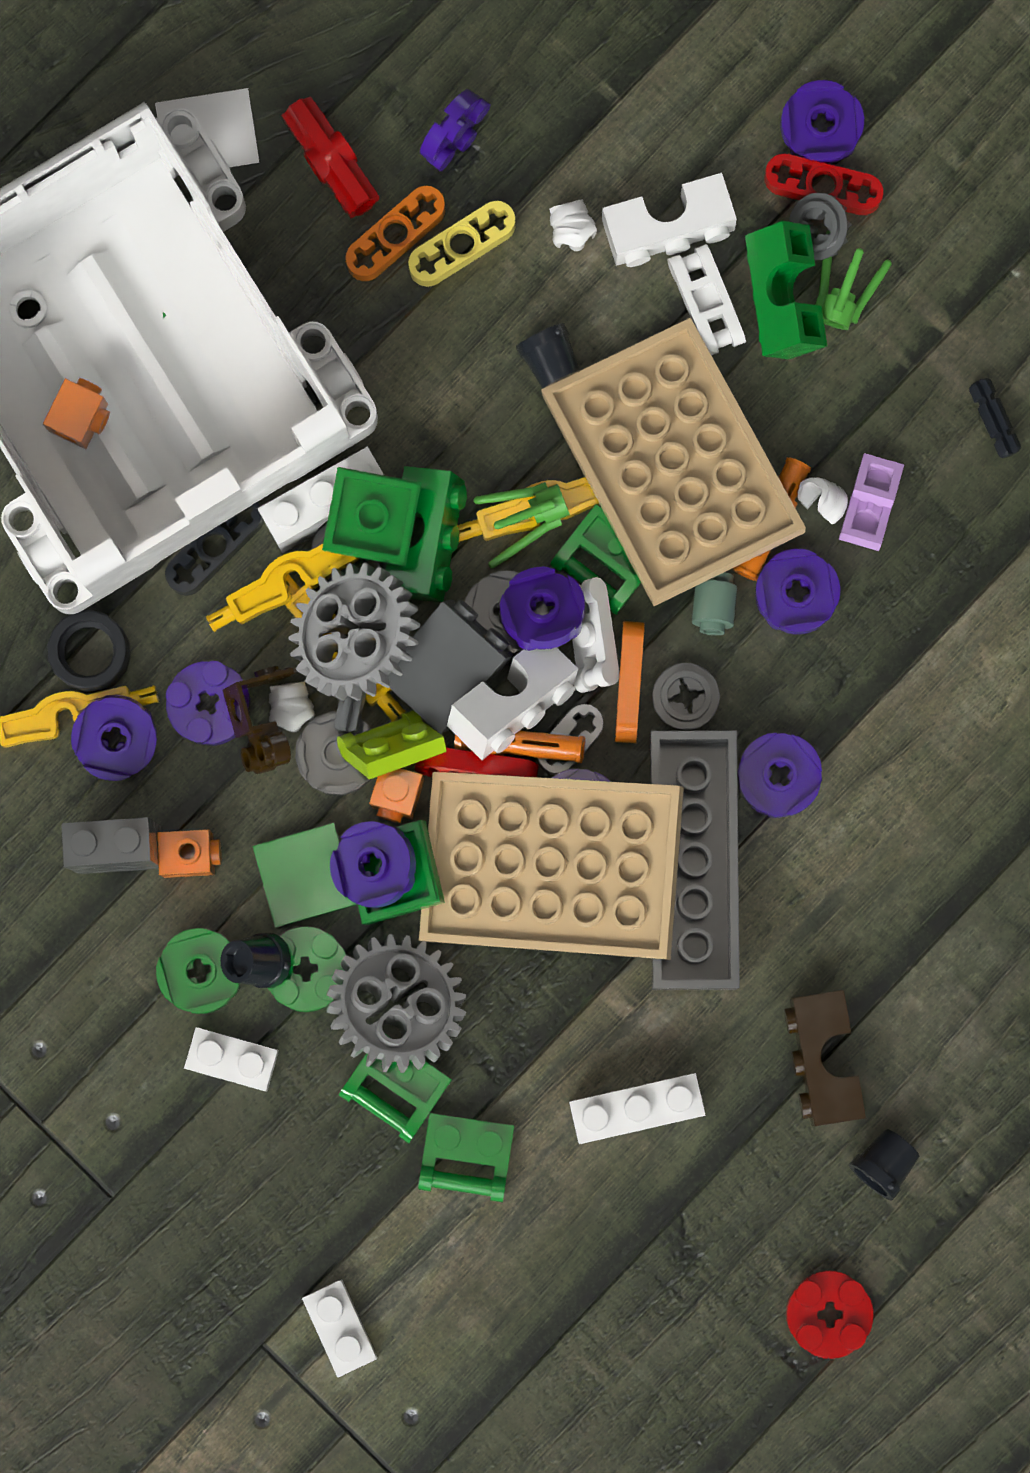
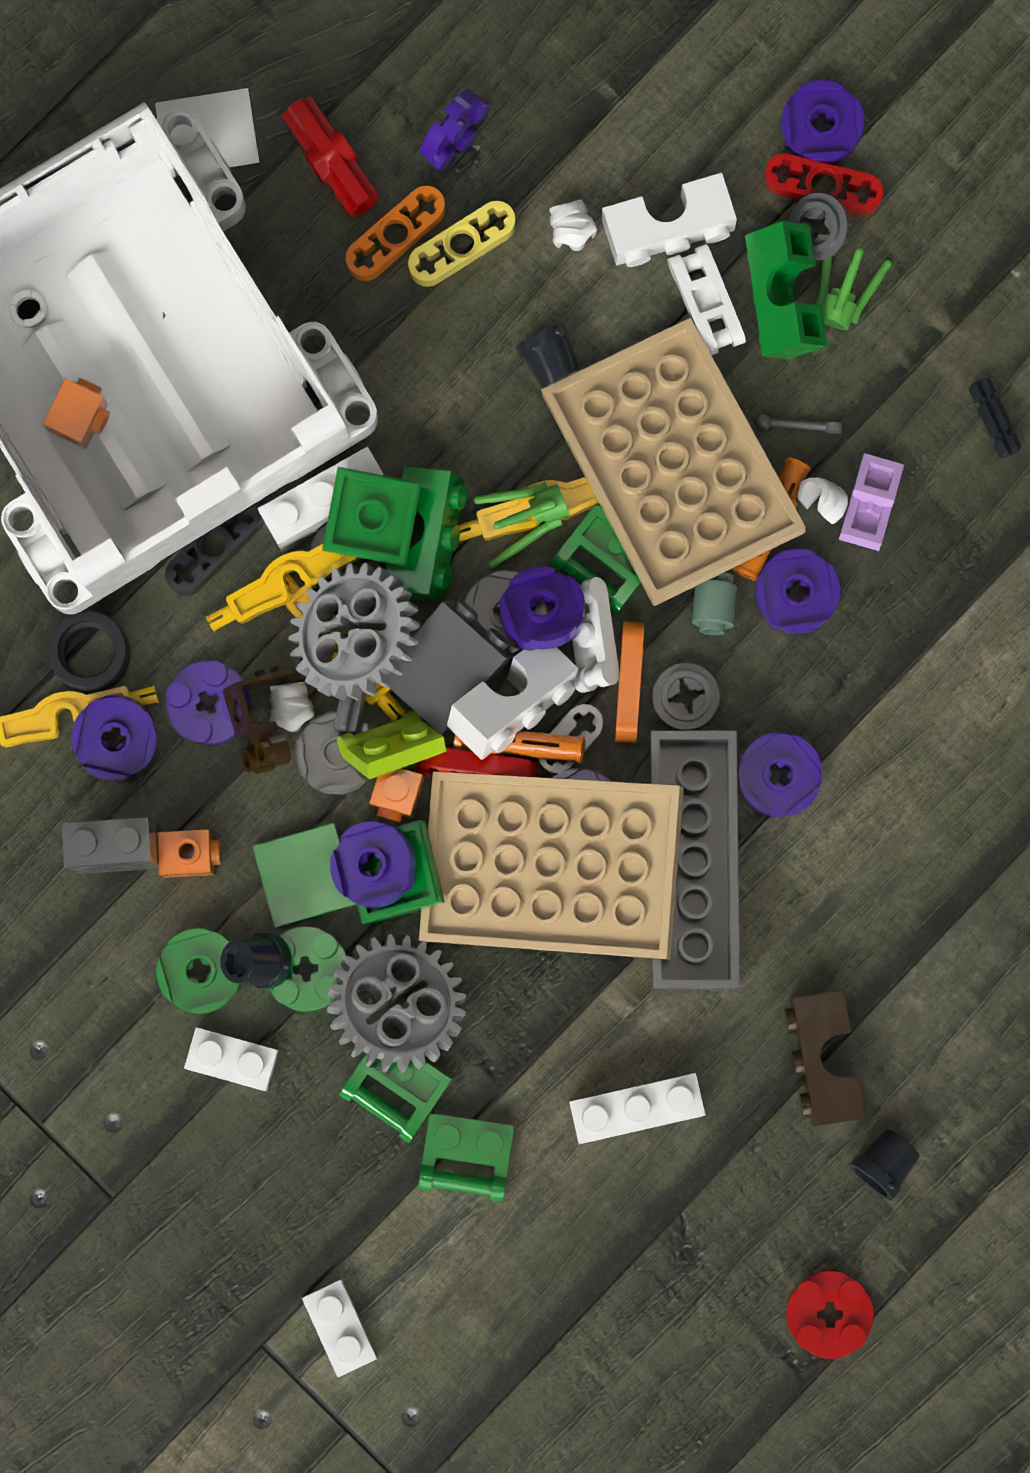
none -> dark grey hinge [755,414,843,434]

